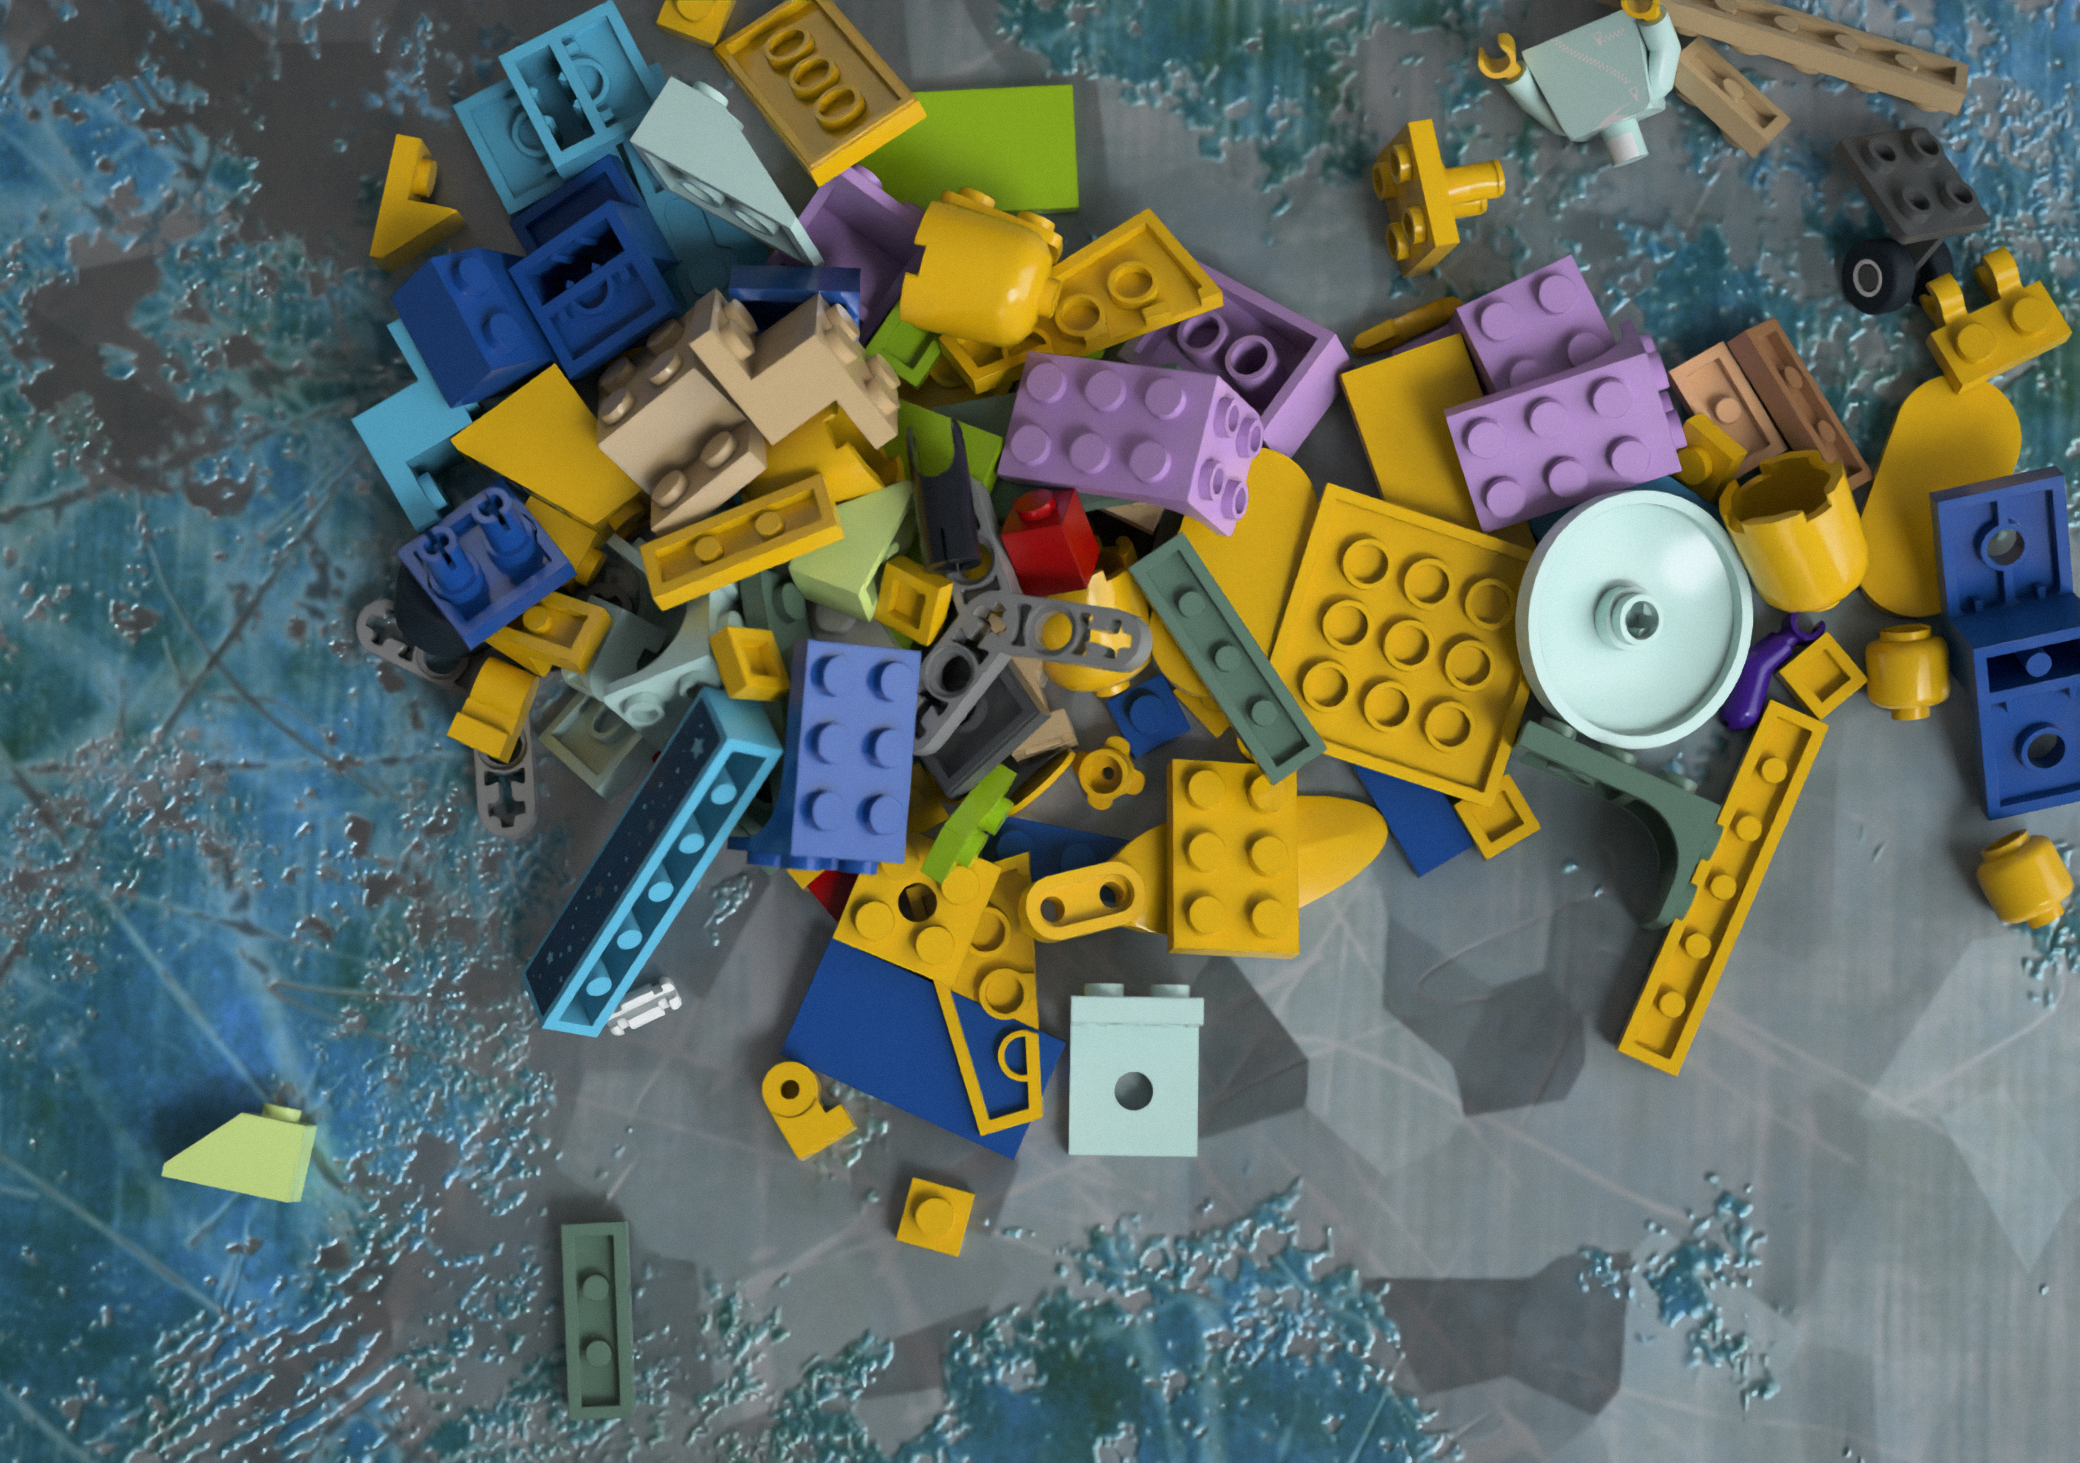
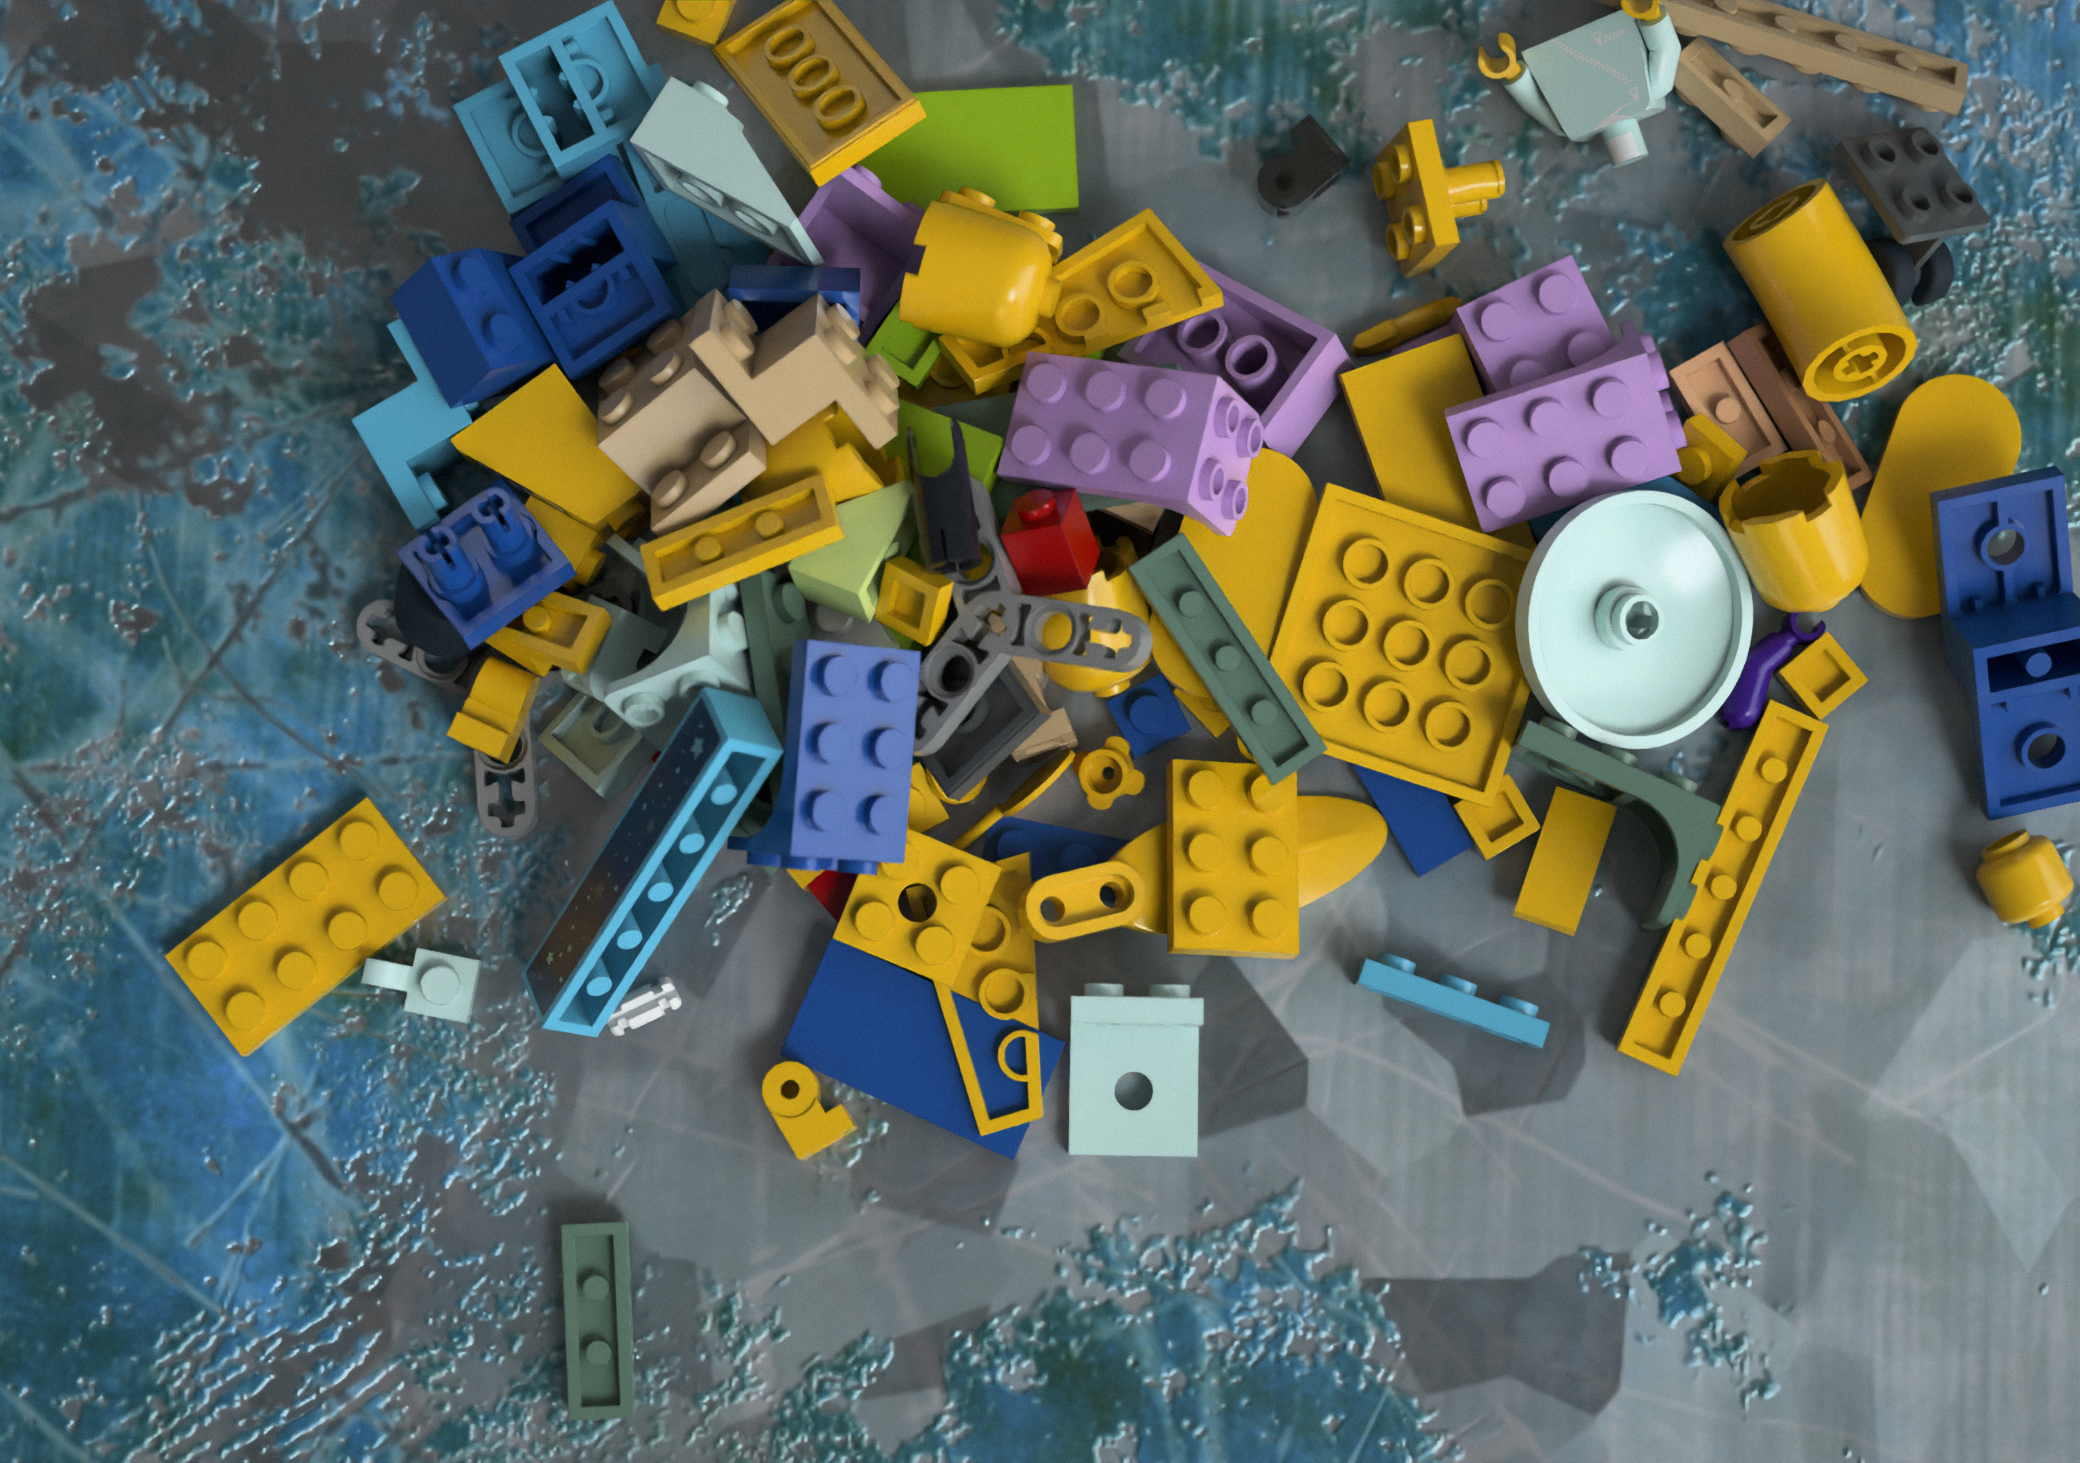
yellowish green slope [161,1103,317,1203] -> none
yellow slope [369,134,466,272] -> none
yellow plate [709,626,790,702] -> none
yellow plate [896,1177,975,1257] -> none
lime plate [920,763,1017,884] -> none
yellow head [1865,624,1951,720] -> none
yellow plate [1919,246,2072,395] -> none
none -> yellow plate [164,797,449,1057]
none -> light aqua plate [361,948,482,1024]
none -> clear smoke leg [1256,114,1351,219]
none -> medium azure plate [1353,952,1550,1049]
none -> yellow slope [1512,786,1618,937]
none -> yellow brick [1722,178,1918,402]

